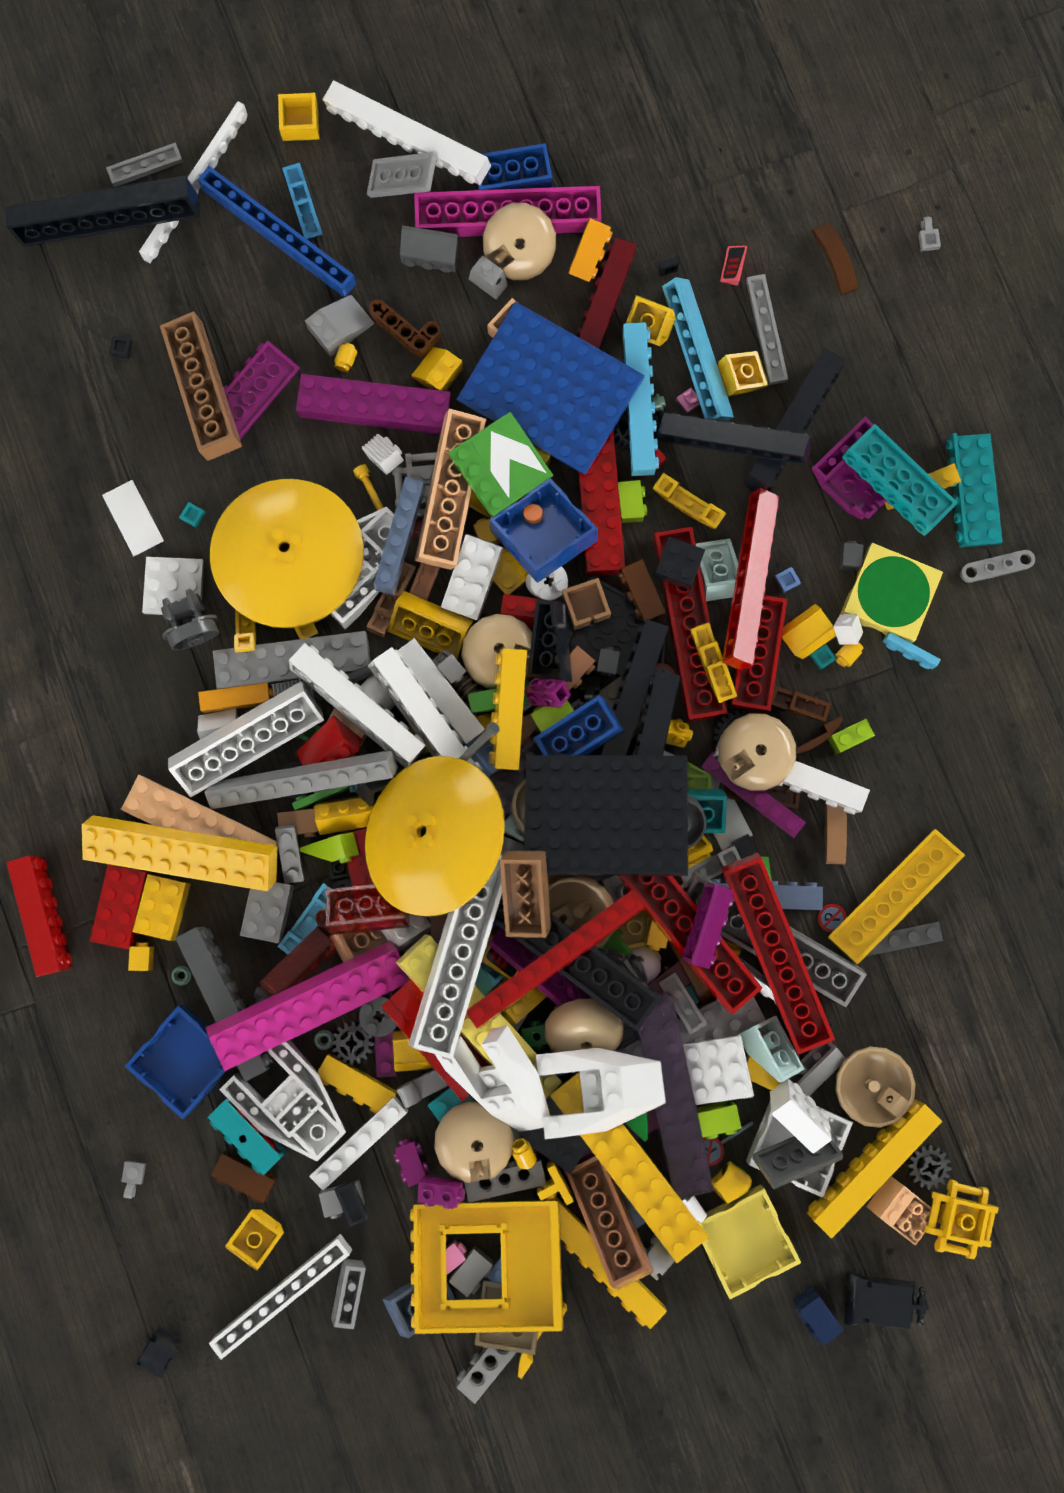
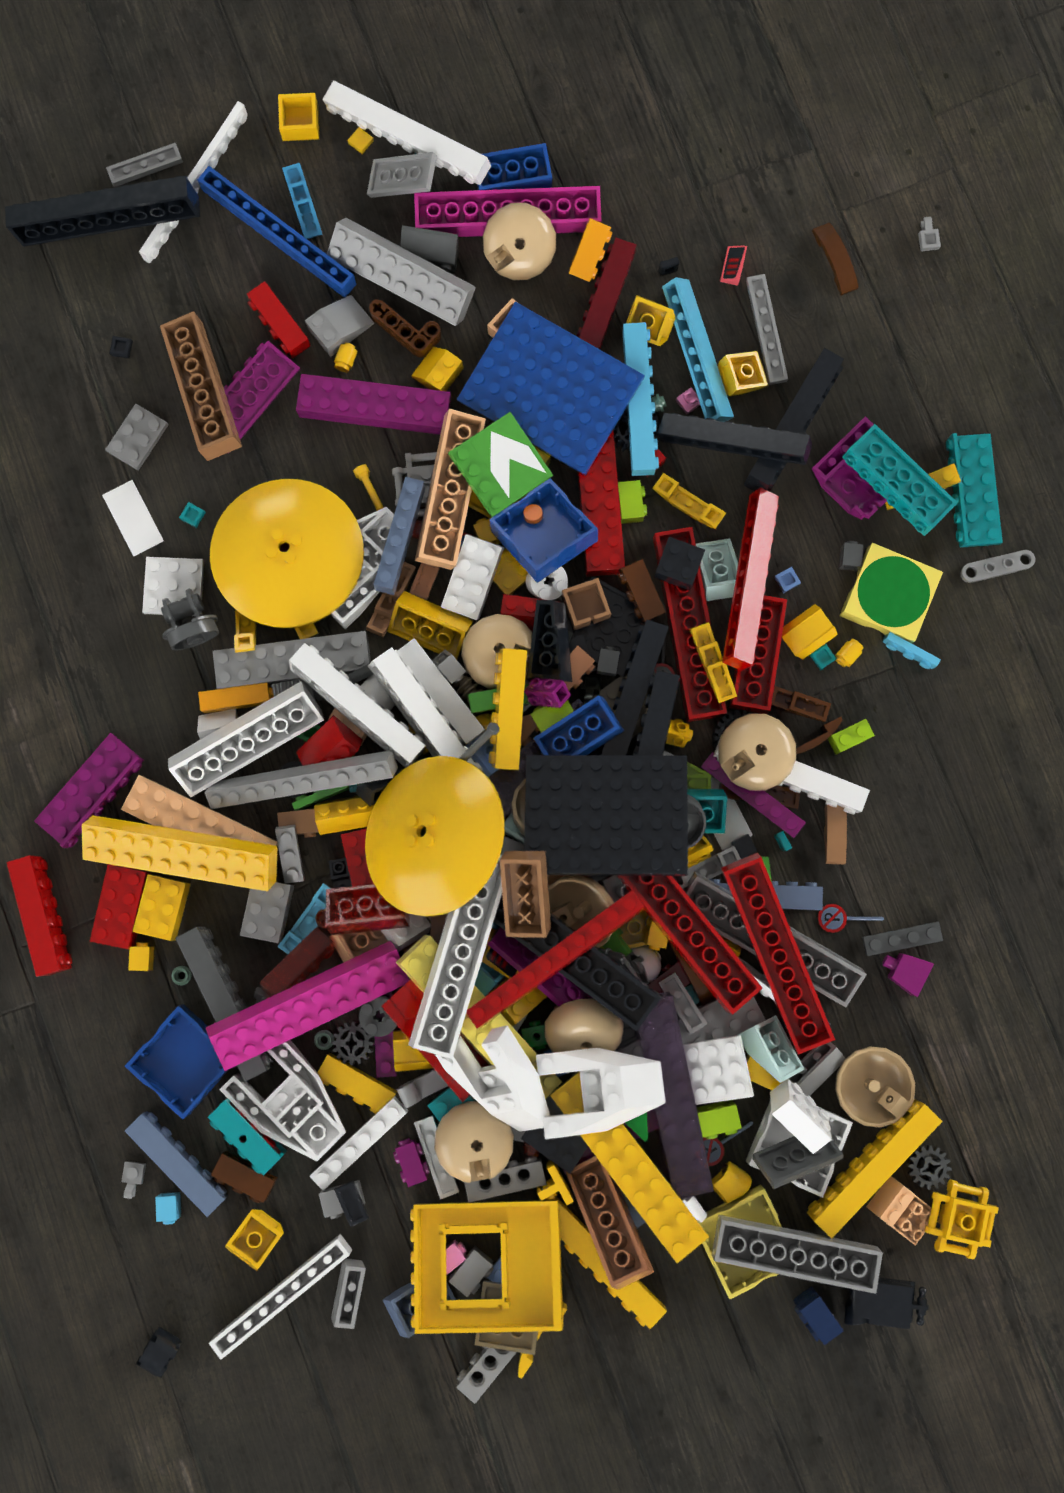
lime slope [299,832,359,864] -> none
white brick [362,434,404,475] -> none
magenta brick [417,1176,465,1209] -> none
light grey torso [469,256,508,300] -> none
yellow brick [511,1138,537,1169] -> none
light grey brick [644,1234,675,1280] -> none
magenta slope [681,882,734,969] -> none
yellow plate [828,829,965,965] -> none
white brick [834,614,863,645] -> none
none -> magenta bracket [34,733,144,848]
none -> light grey plate [105,404,169,471]
none -> sand blue brick [125,1111,228,1217]
none -> medium azure brick [155,1192,181,1225]
none -> red brick [247,281,311,358]
none -> light grey brick [327,218,476,326]
none -> yellow tile [347,127,374,154]
none -> white plate [414,1115,459,1199]
none -> light grey brick [712,1215,883,1294]
none -> teal tile [774,831,792,852]
none -> magenta torso [882,953,934,997]

